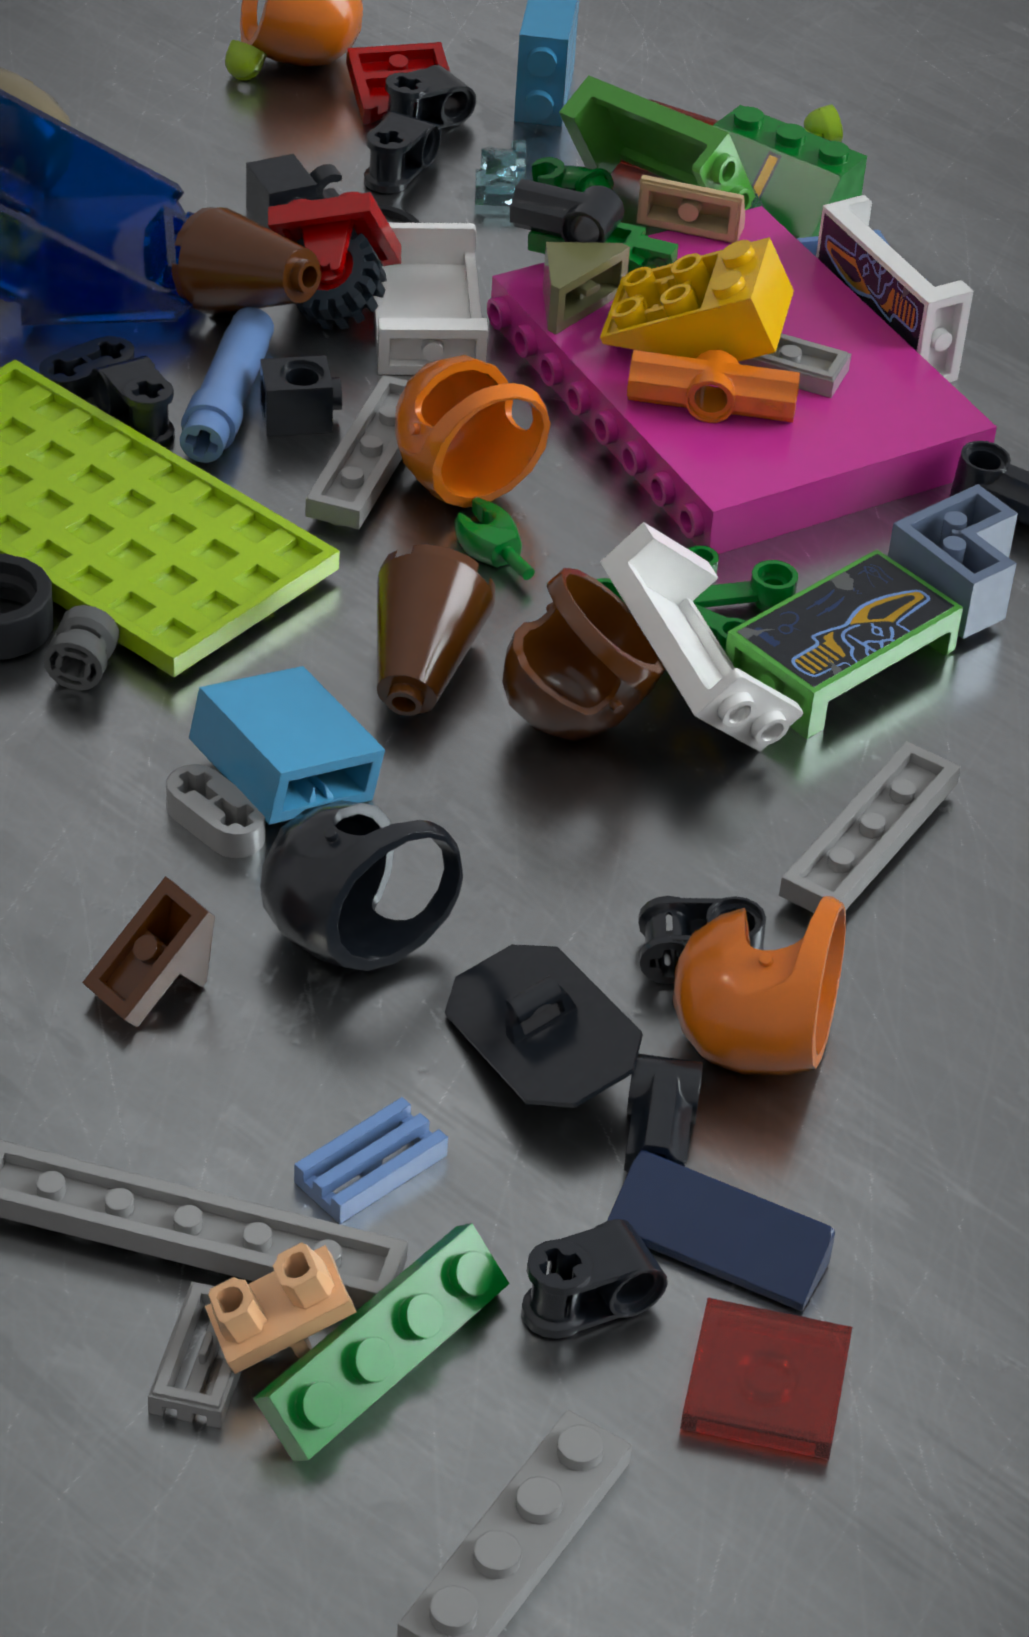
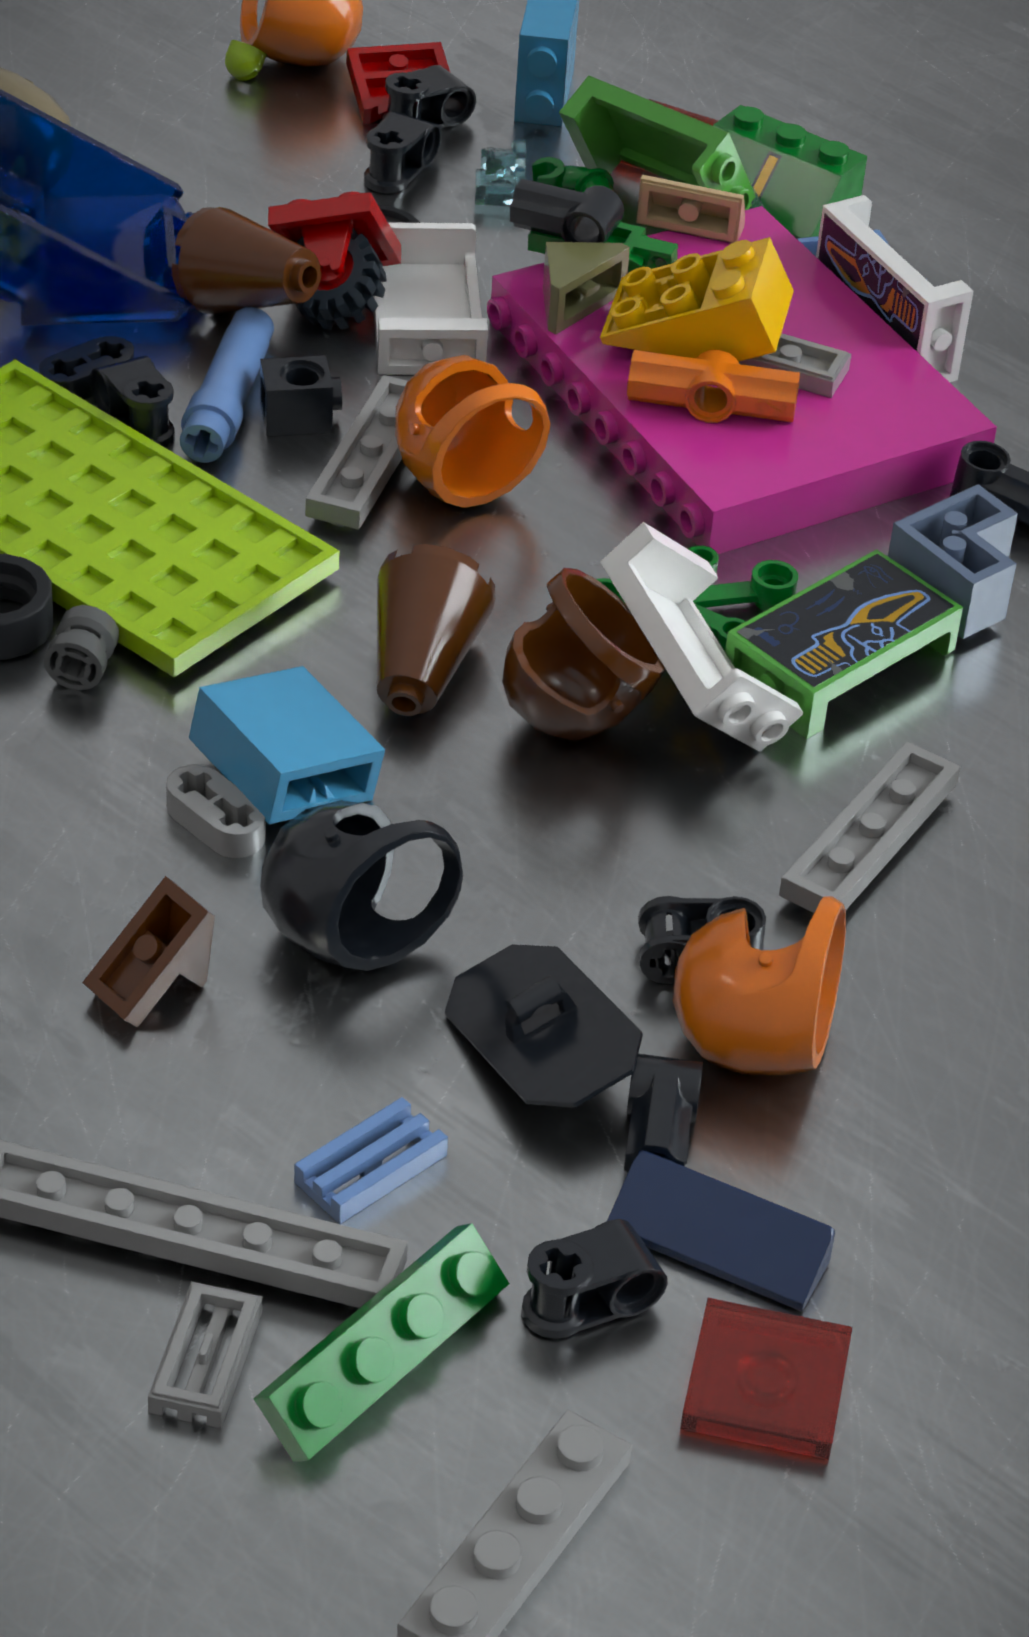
light nougat hips [205,1242,357,1374] -> none
black brick [246,153,342,230] -> none
green hand [454,497,535,580] -> none
lime hinge [804,104,843,142] -> none

